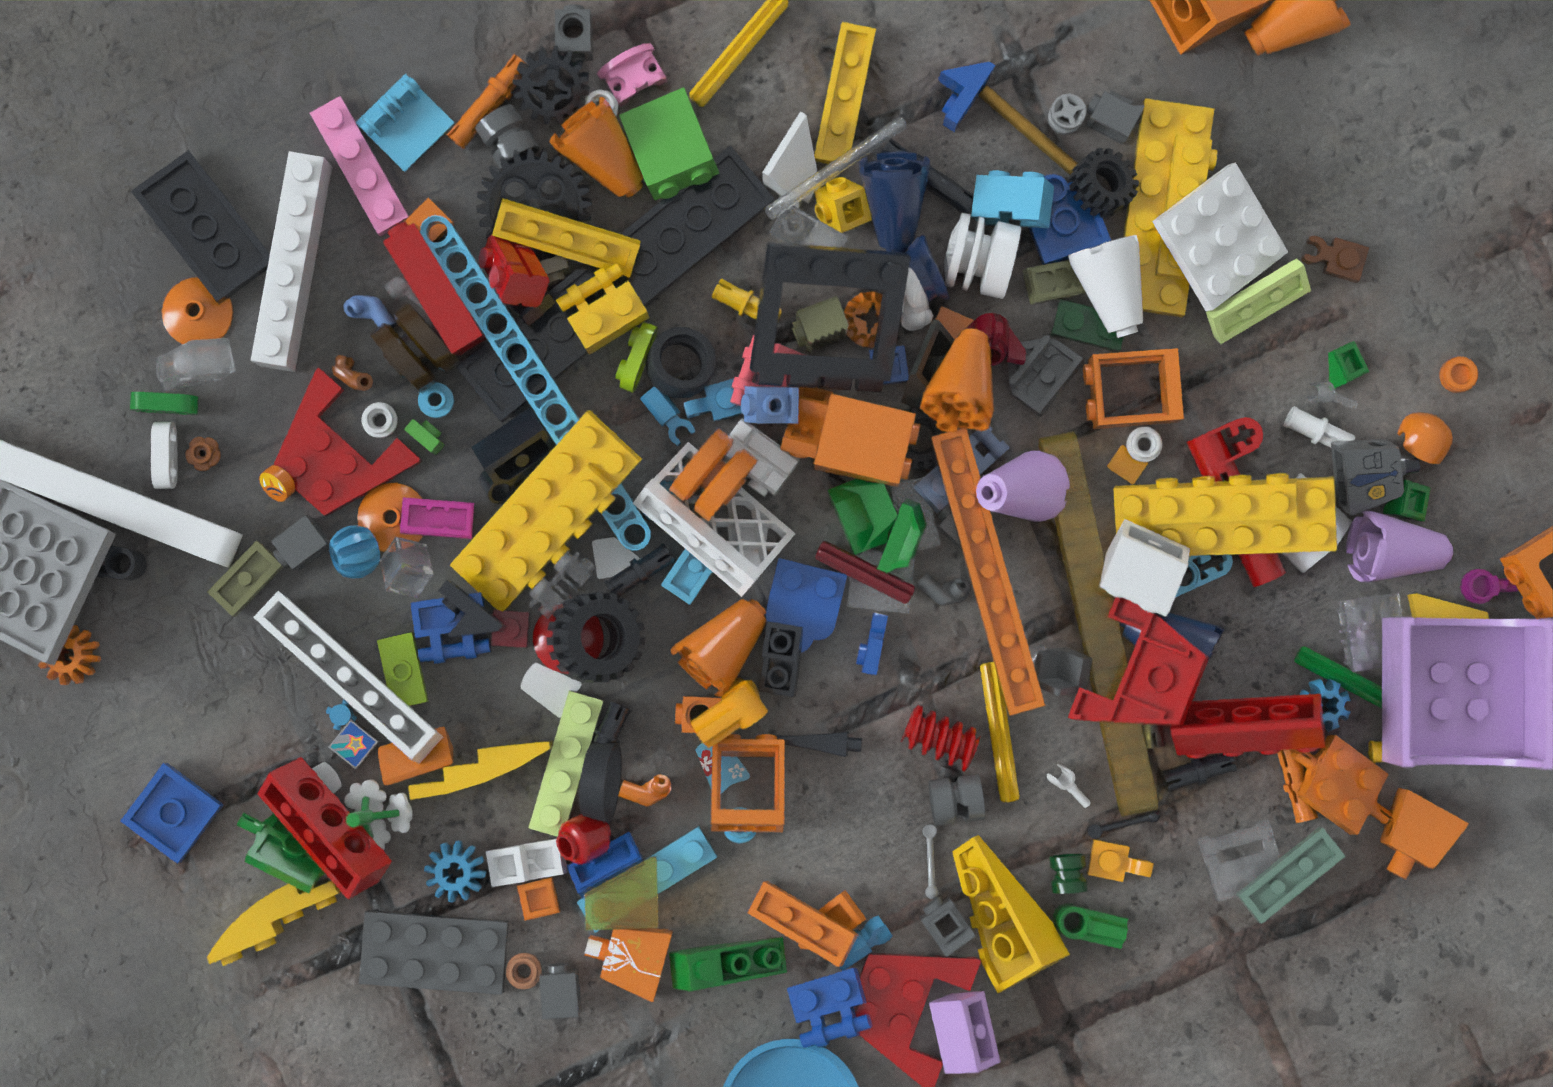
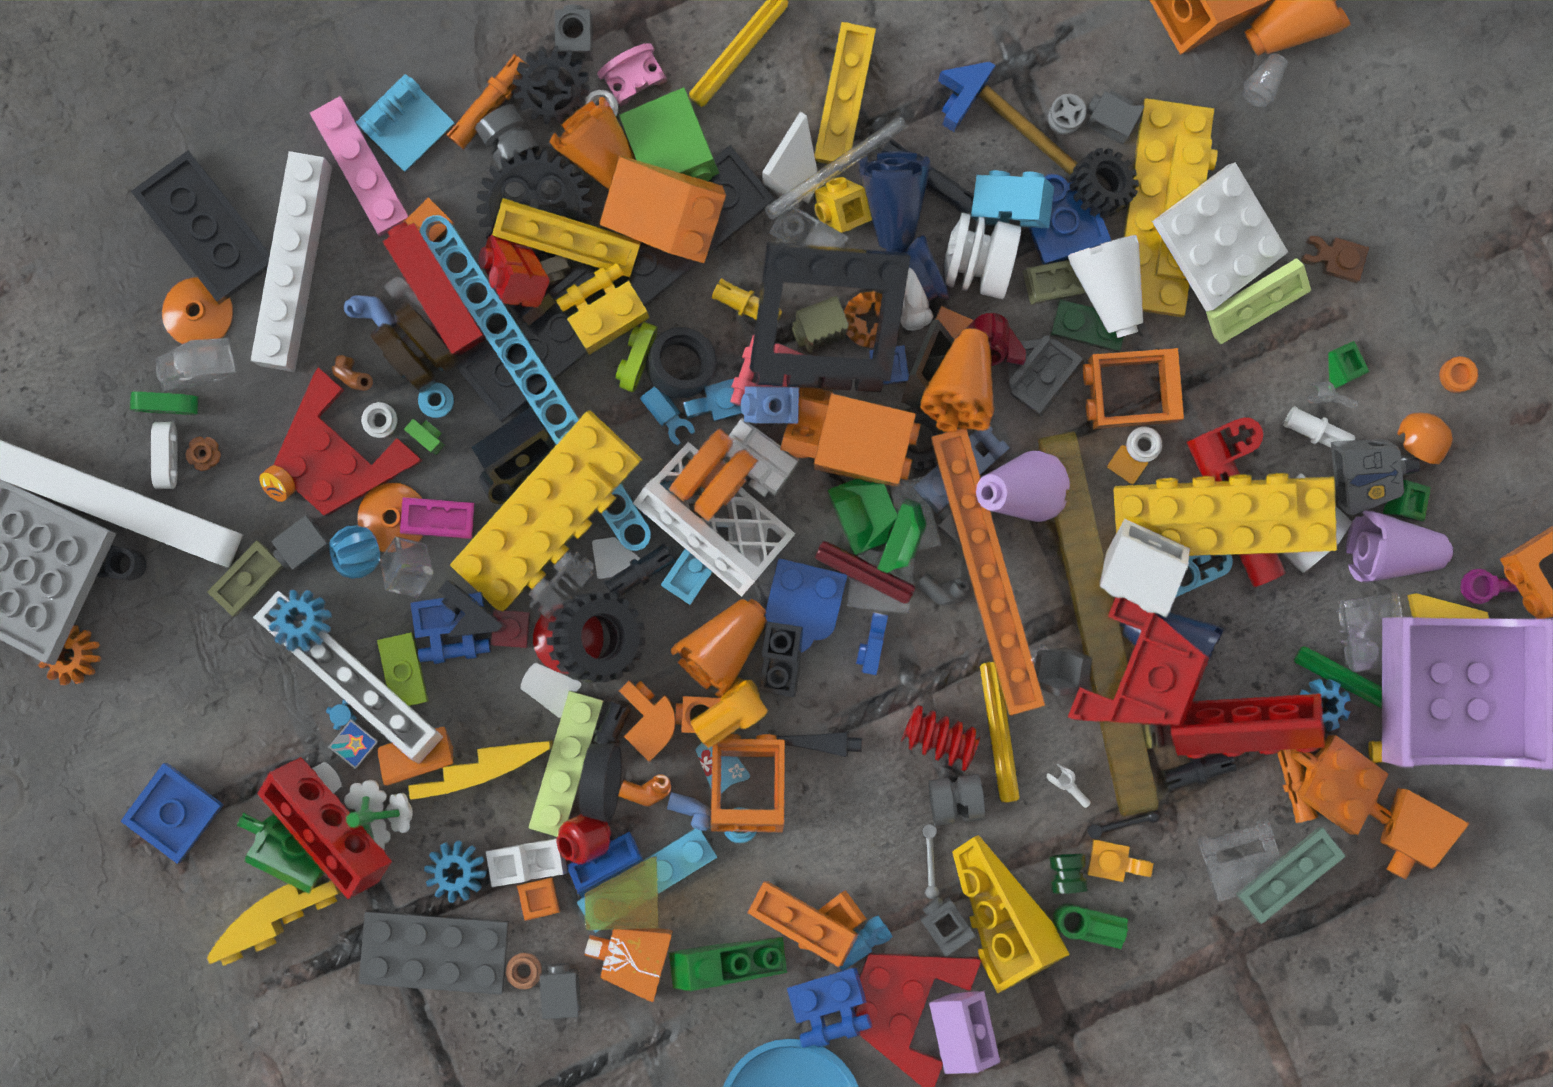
none -> dark azure gear [268,590,332,652]
none -> orange slope [599,155,726,263]
none -> orange brick [619,680,676,762]
none -> medium blue arm [667,792,711,831]
none -> clear cone [1242,54,1288,108]

